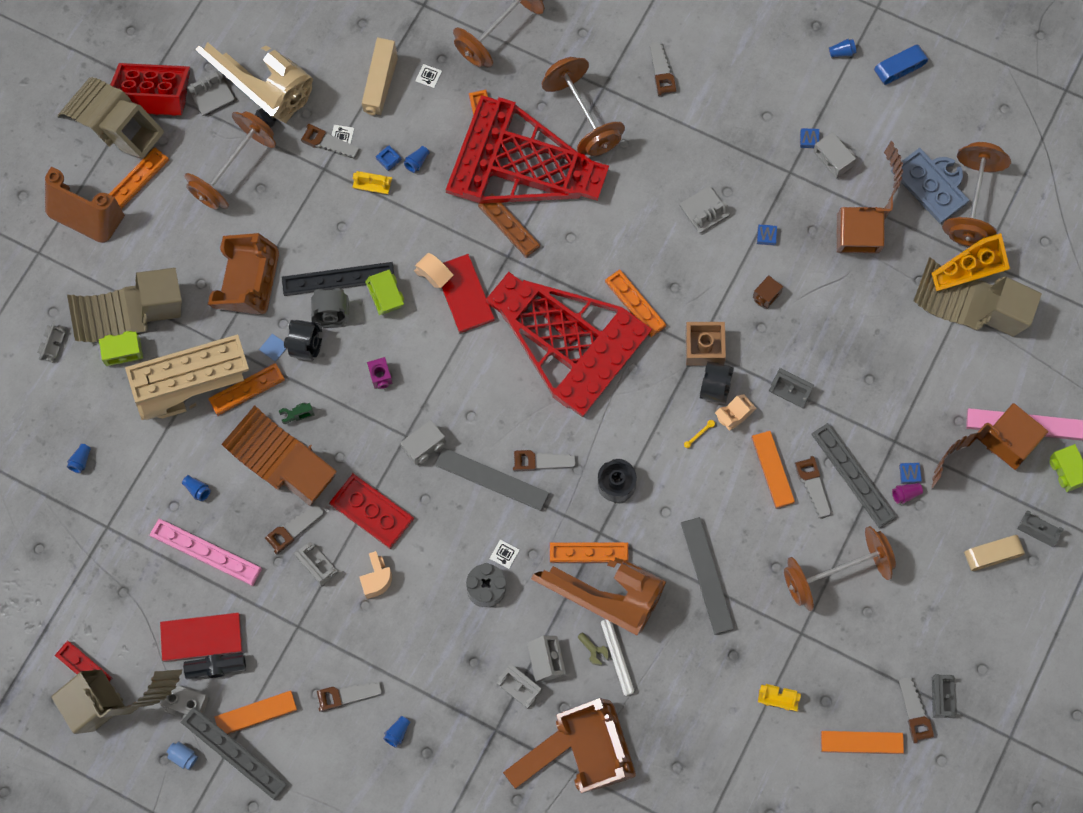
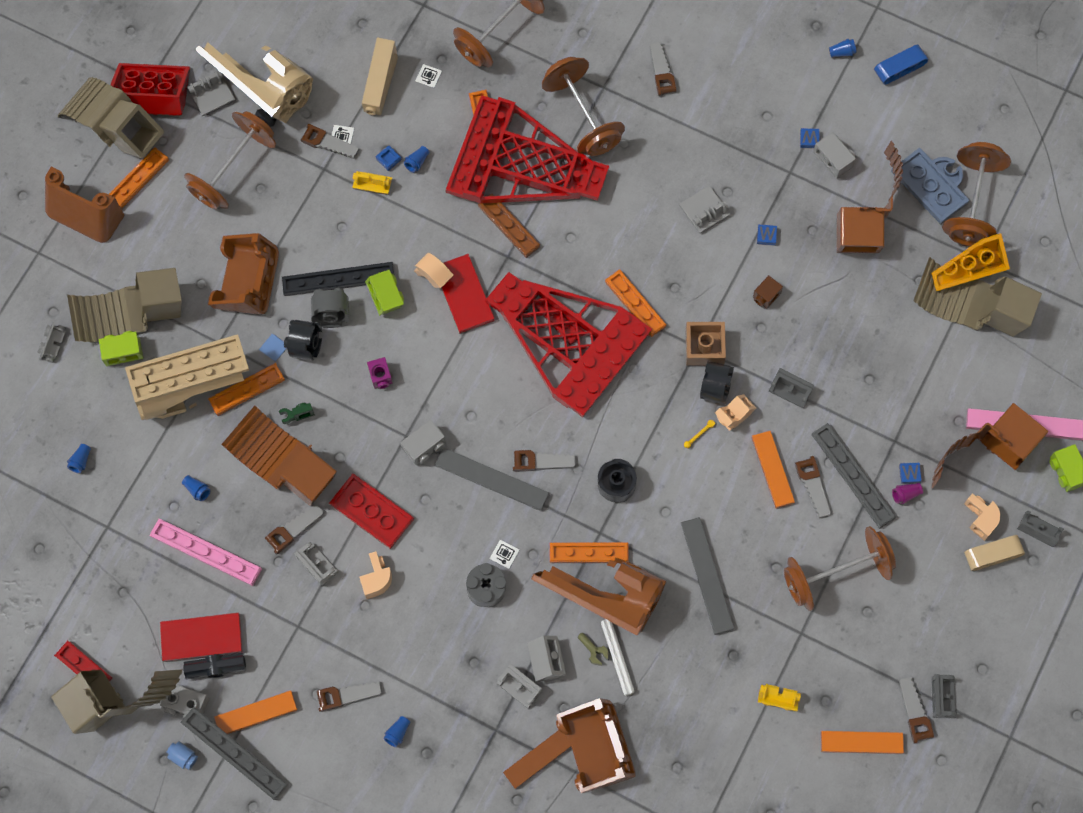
none -> light nougat brick [964,493,1000,541]

